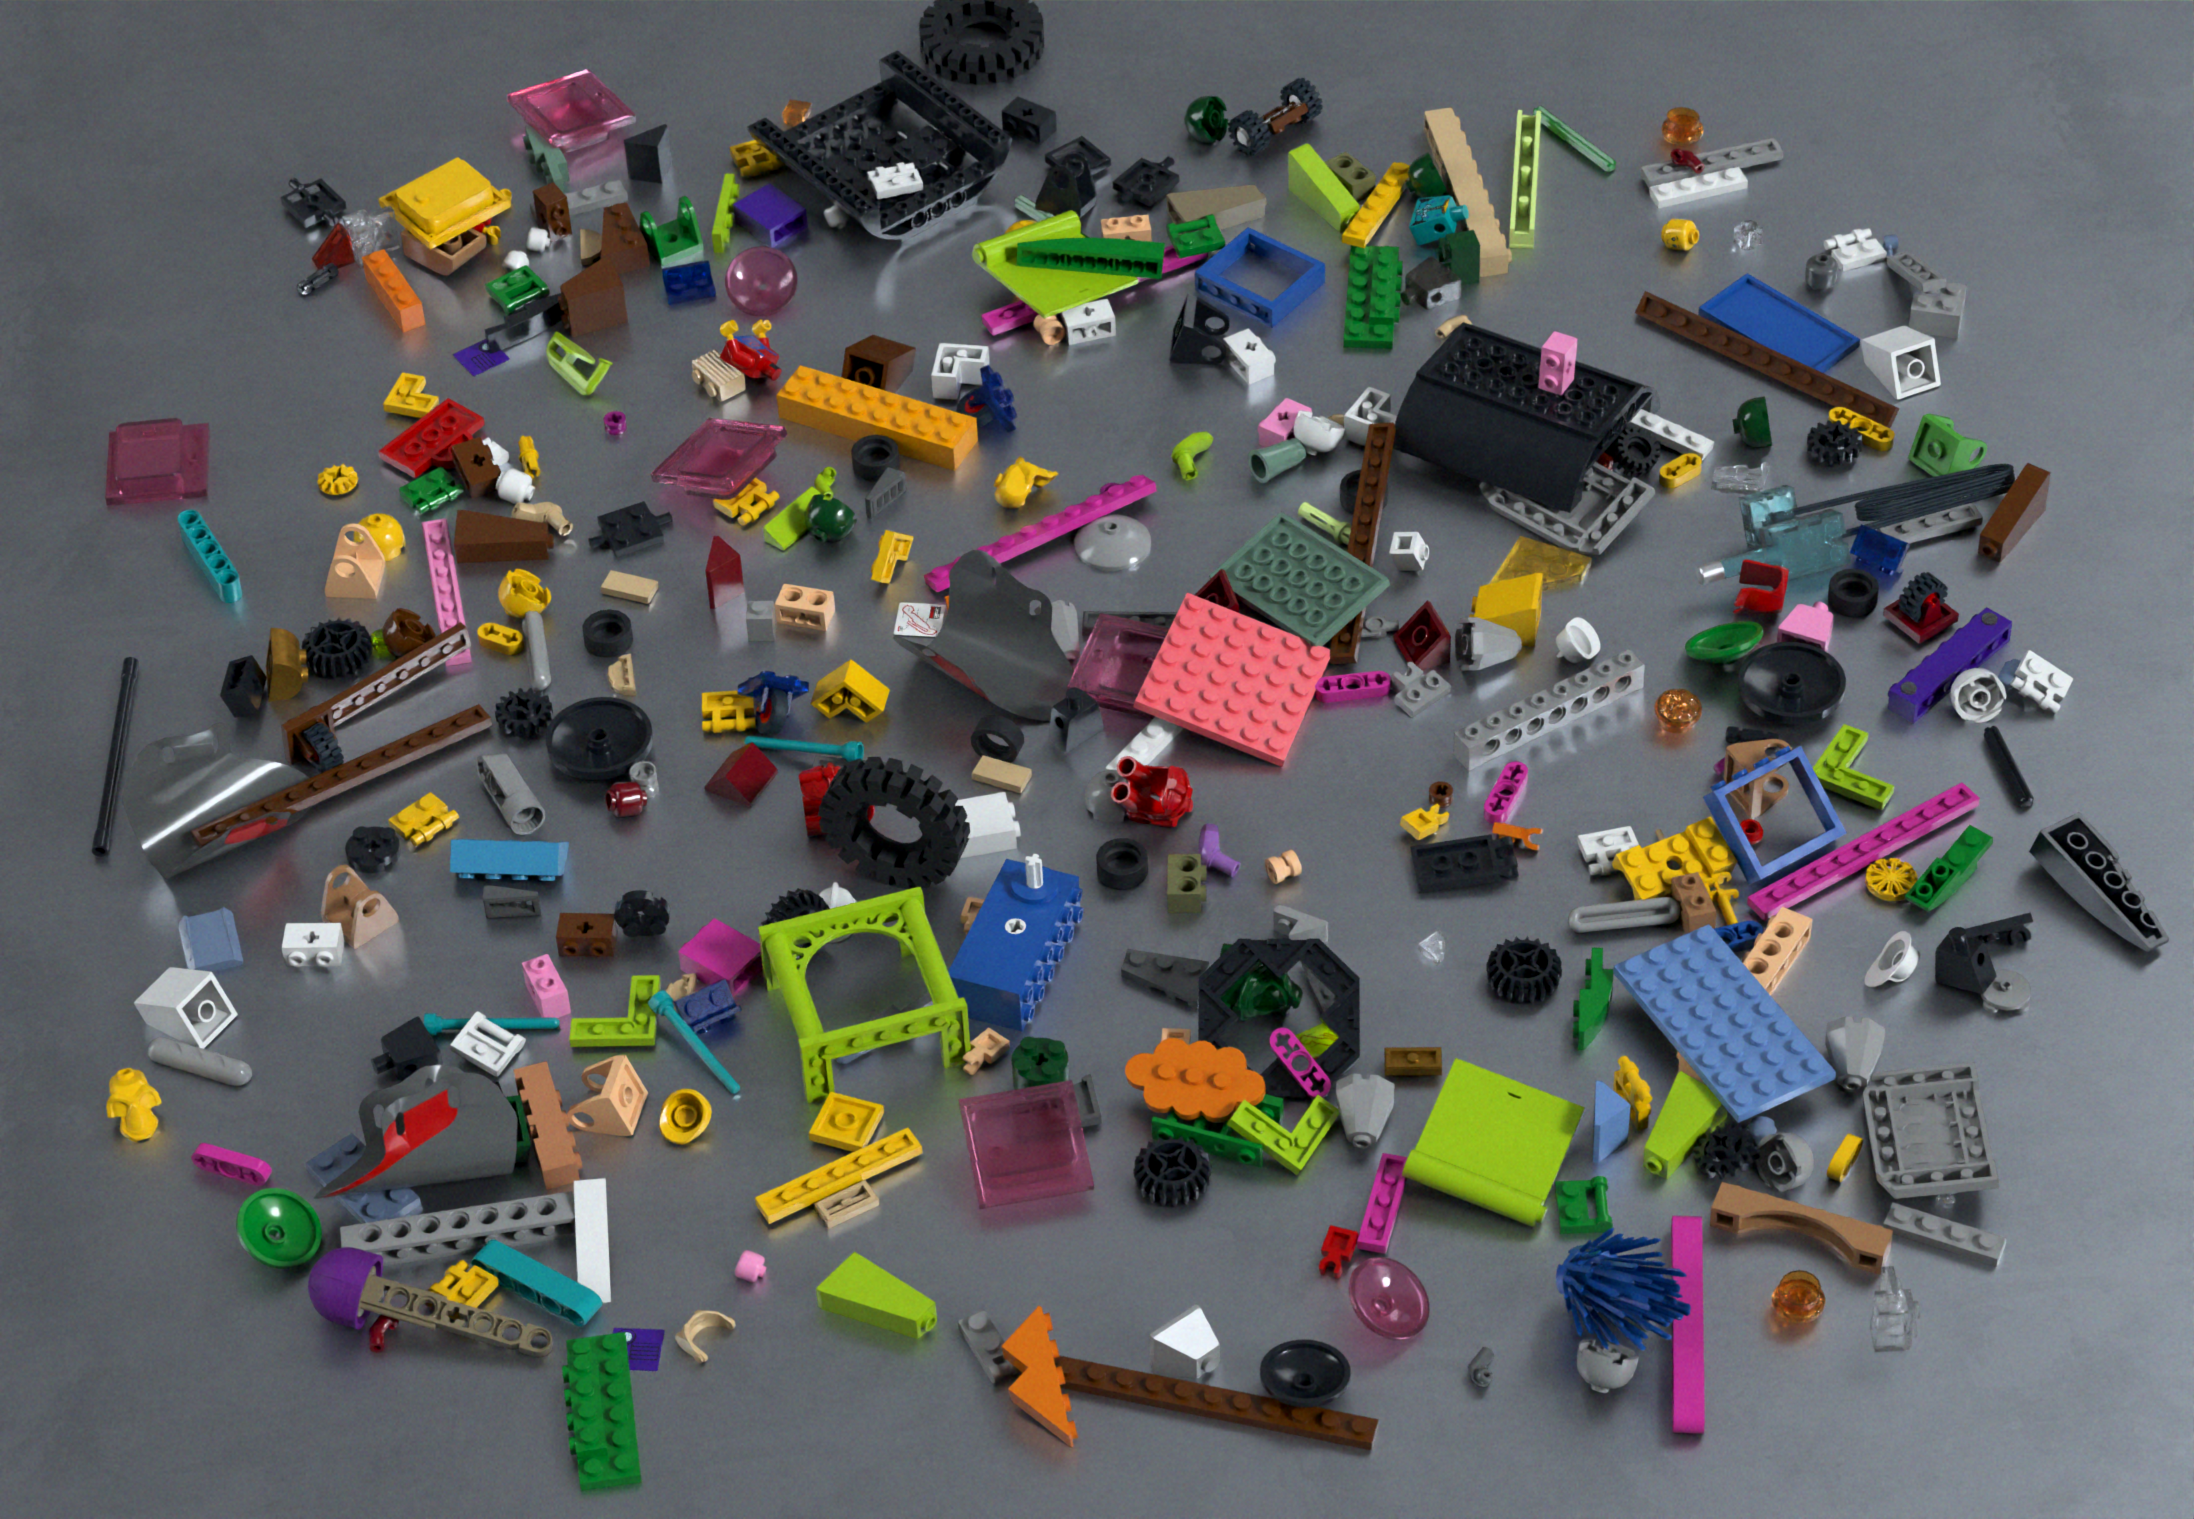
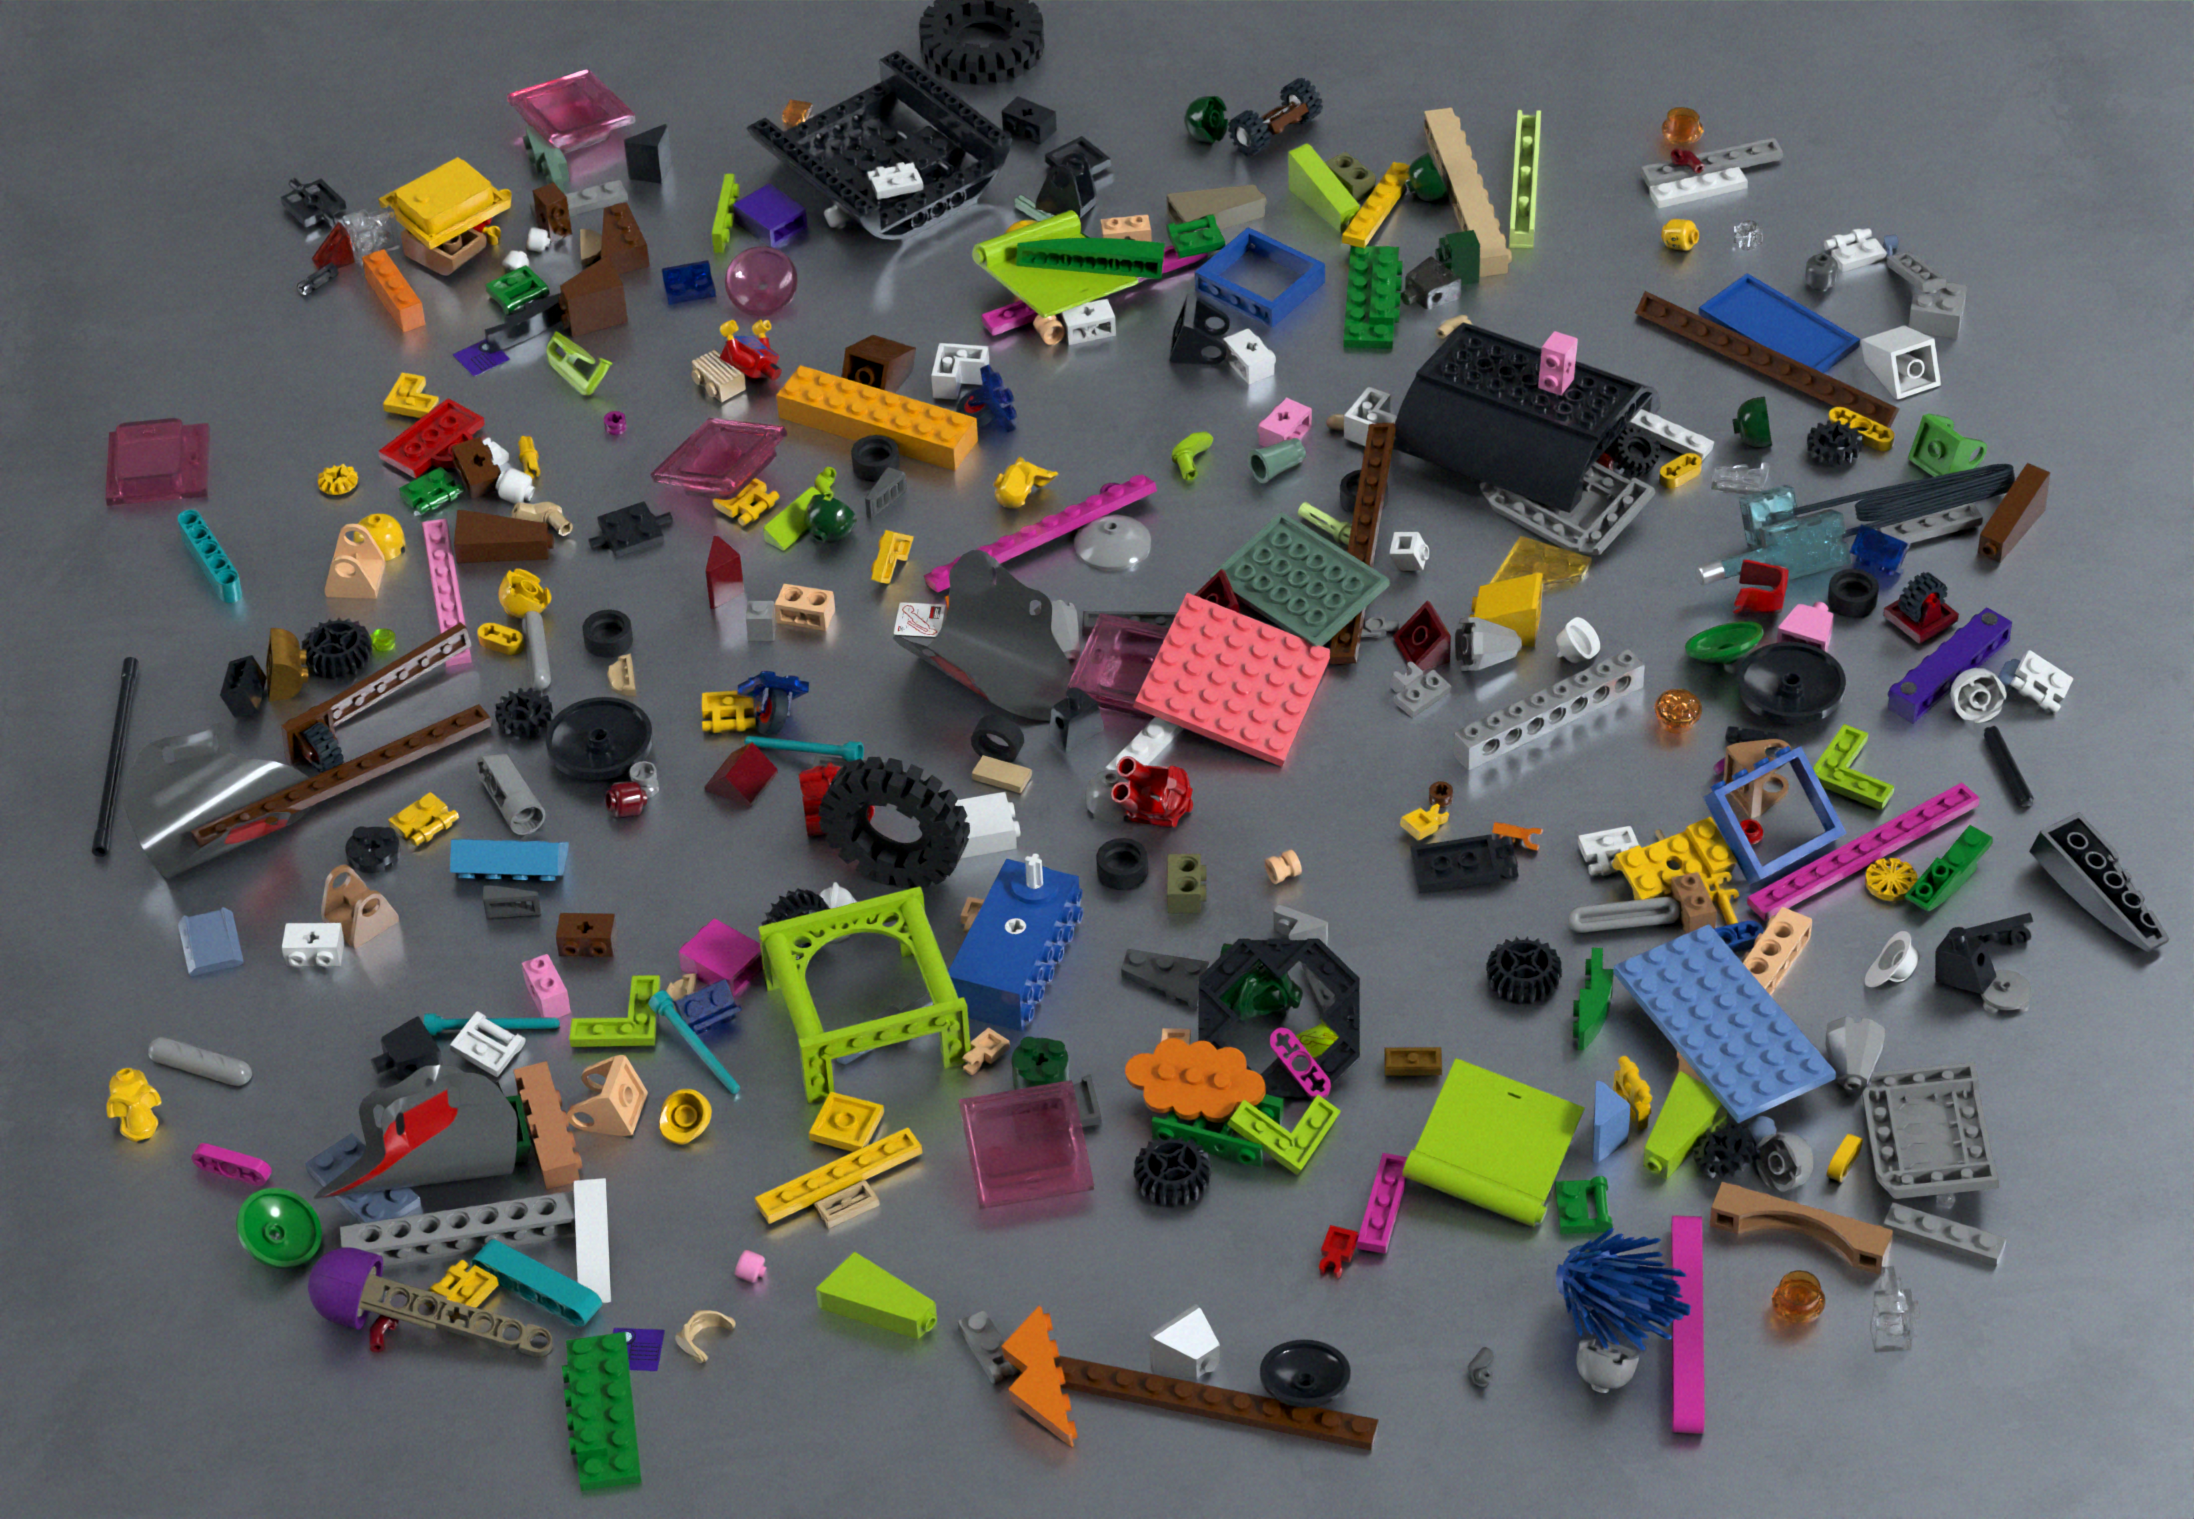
white slope [134,967,238,1049] -> none
reddish brown cylinder [382,608,436,657] -> none
tan tile [601,570,659,604] -> none
black plate [614,890,670,937] -> none
green hose [639,196,704,267] -> none
yellow plate [729,140,785,177] -> none
yellow brick [810,659,890,723] -> none
black plate [1113,156,1179,207] -> none
medium lavender arm [1198,824,1241,877] -> none
white cylinder [1293,410,1345,455] -> none
dark pink beam [1315,671,1391,703] -> none
light grey cone [1336,1074,1395,1148] -> none
clear pink dish [1348,1257,1430,1340] -> none
teal torso [1409,195,1469,246] -> none
clear tile [1418,930,1446,965] -> none
dark pink beam [1484,762,1528,824] -> none
green axle [1533,106,1616,172] -> none

